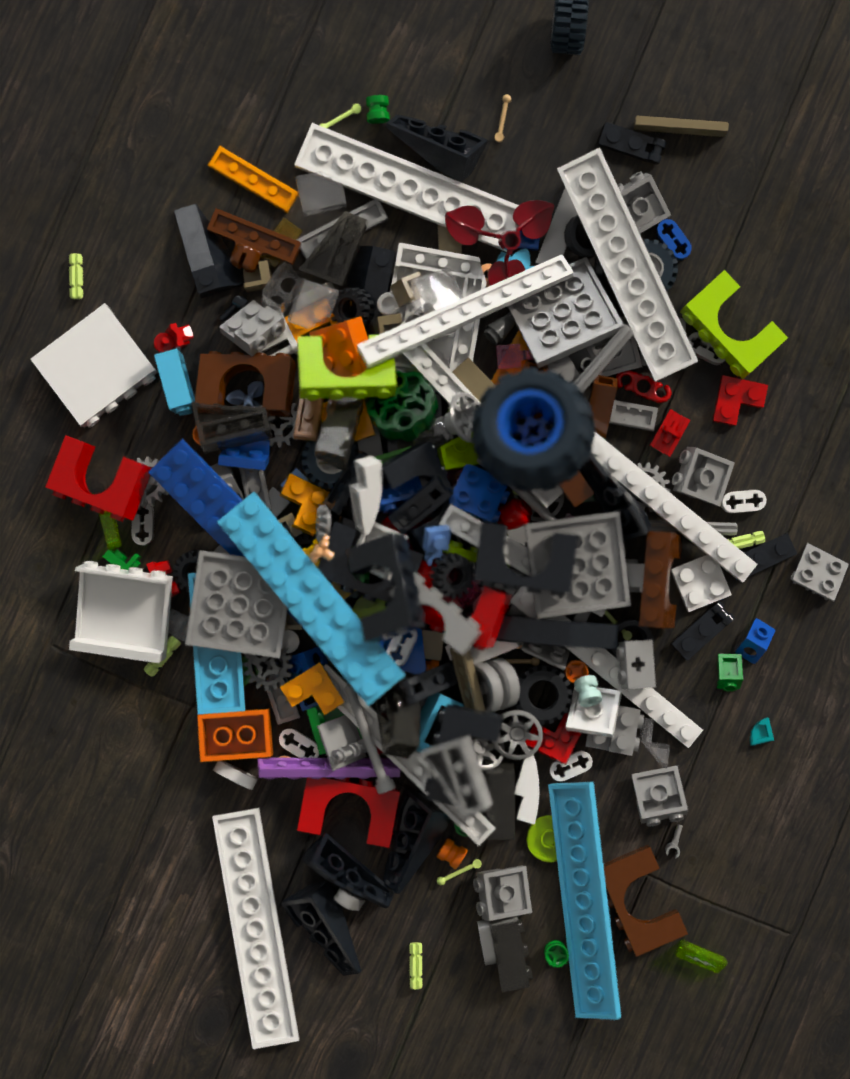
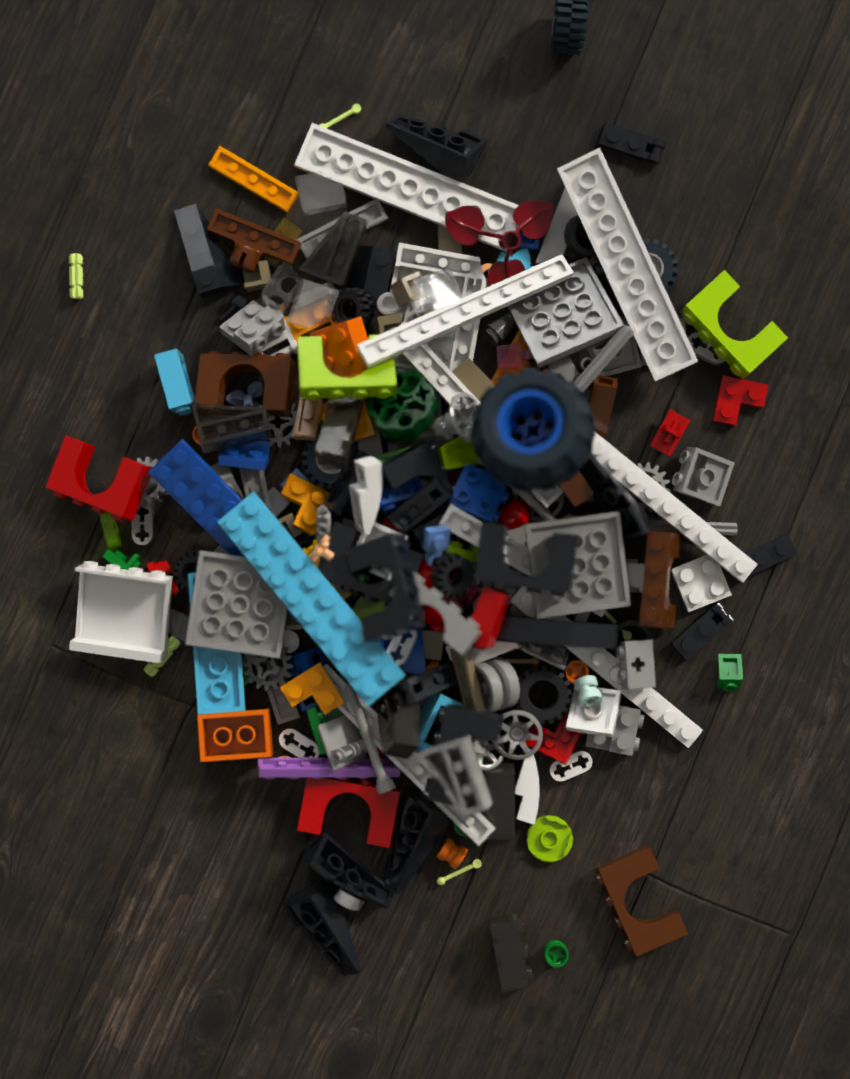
white panel [31,303,158,428] -> none
red hips [153,323,194,353] -> none
white plate [212,808,300,1049] -> none
white beam [213,760,258,790] -> none
green wheel [366,95,390,124] -> none
yellowish green axle [409,942,422,989] -> none
light grey plate [473,865,532,921] -> none
light grey beam [477,920,497,965] -> none
tan hinge [495,94,511,142] -> none
medium azure plate [548,782,621,1020] -> none
light grey plate [609,400,658,431] -> none
red piece [616,370,671,403] -> none
light grey plate [617,172,671,234] -> none
light grey plate [631,765,688,827] -> none
dark tan tile [633,116,729,137] -> none
clear slope [640,717,670,768] -> none
blue beam [656,219,691,260] -> none
light grey hand [665,824,683,858] -> none
clear neon green slope [676,940,728,973] -> none
white beam [721,490,766,513] -> none
yellowish green axle [727,531,765,549] -> none
blue bracket [735,618,775,664] -> none
teal tile [750,717,774,746] -> none
light grey hinge [790,543,849,602] -> none

